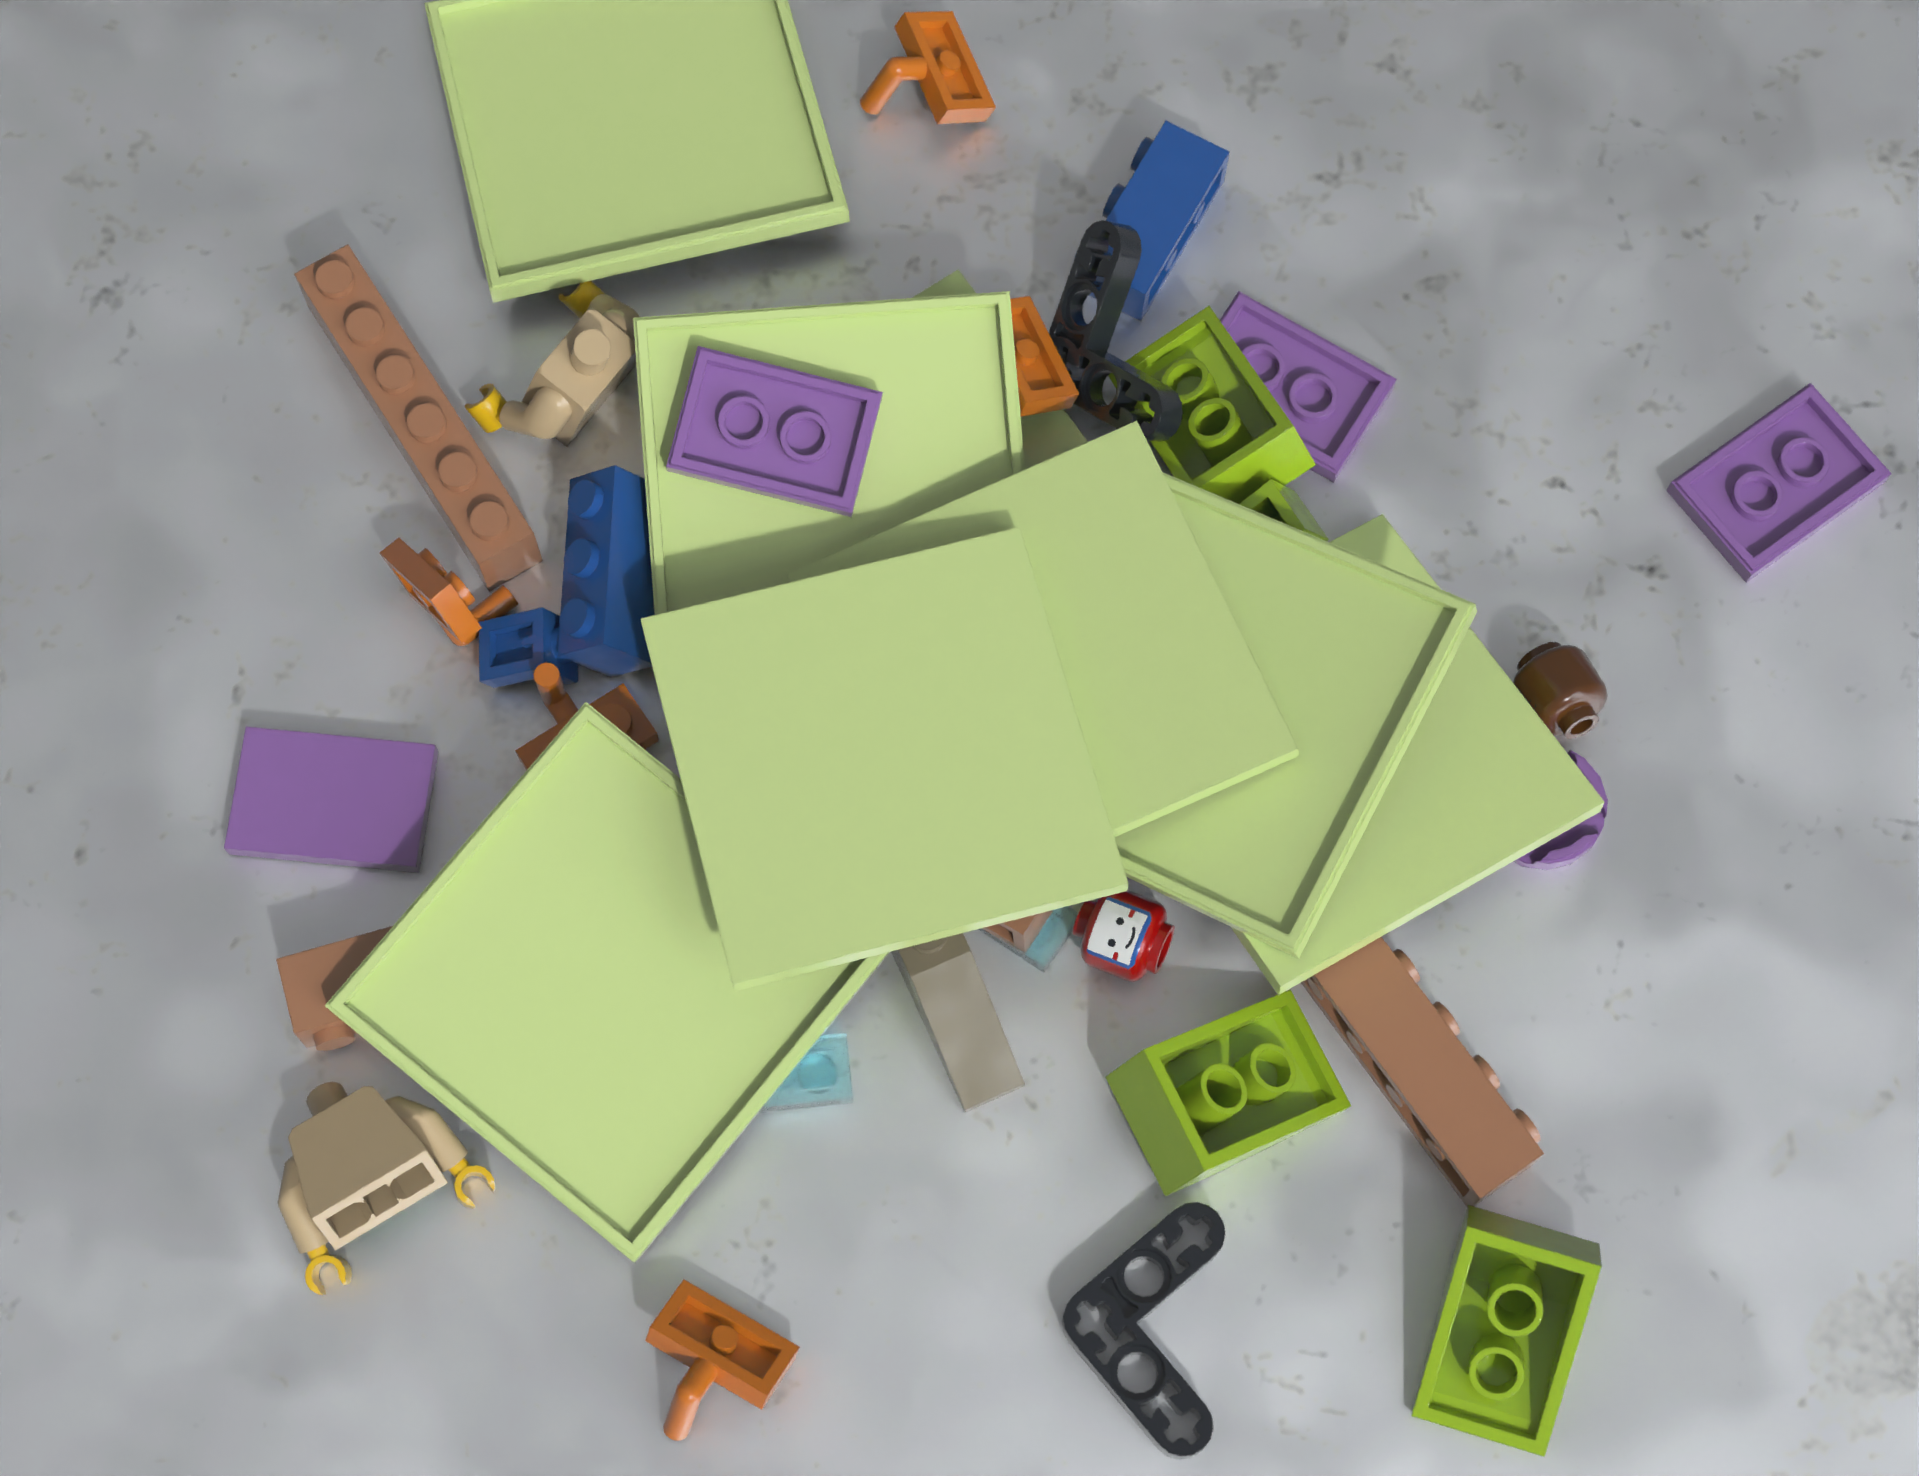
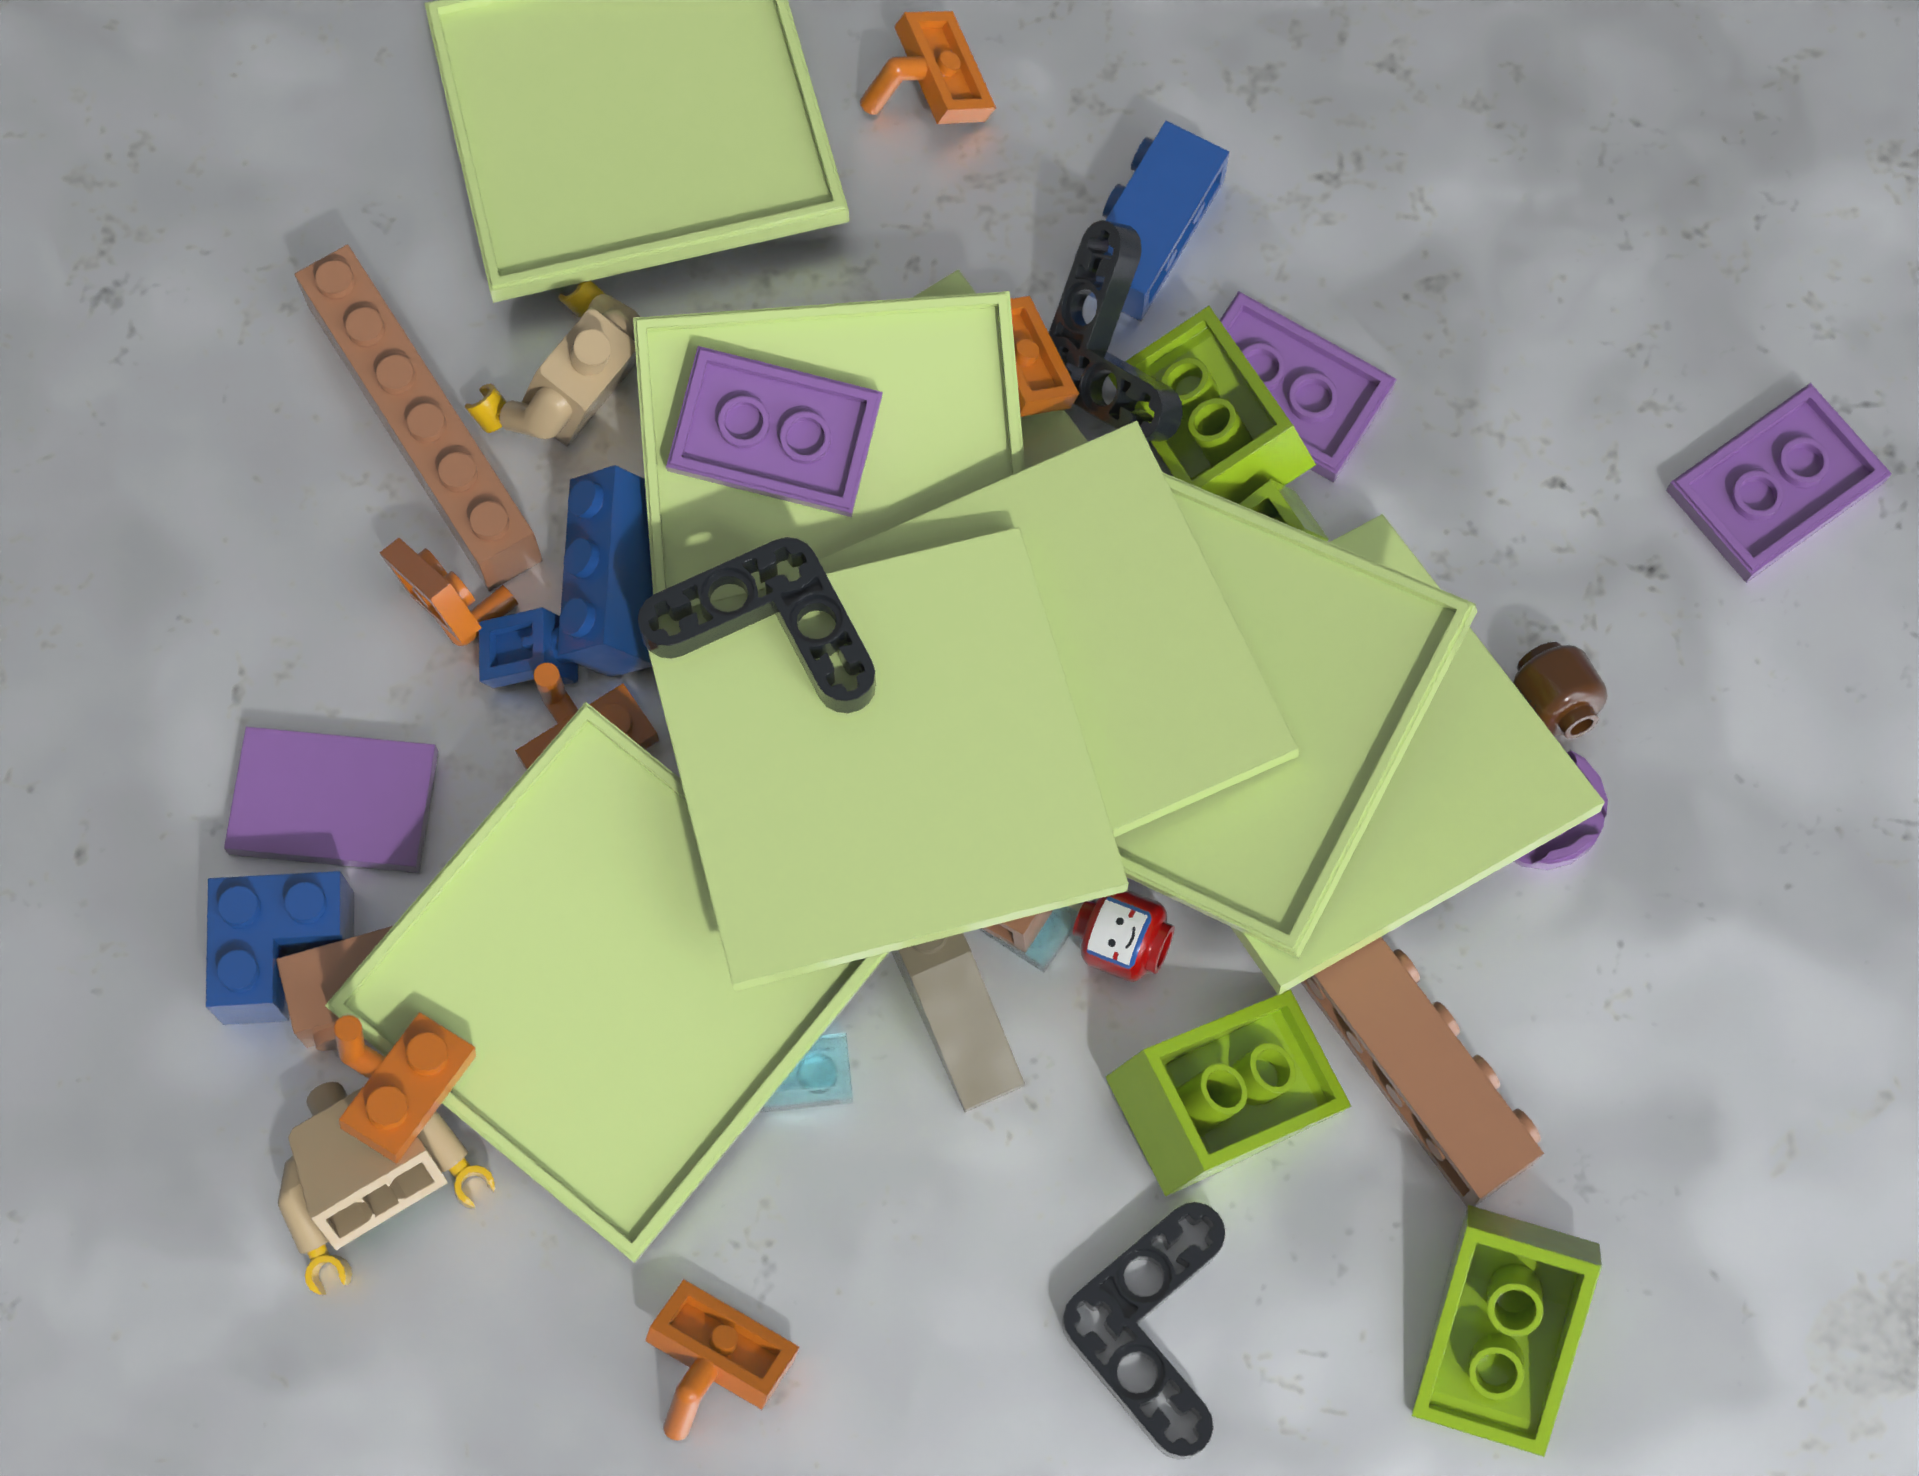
none -> blue brick [206,871,354,1025]
none -> orange plate [334,1012,476,1164]
none -> black beam [638,537,876,713]

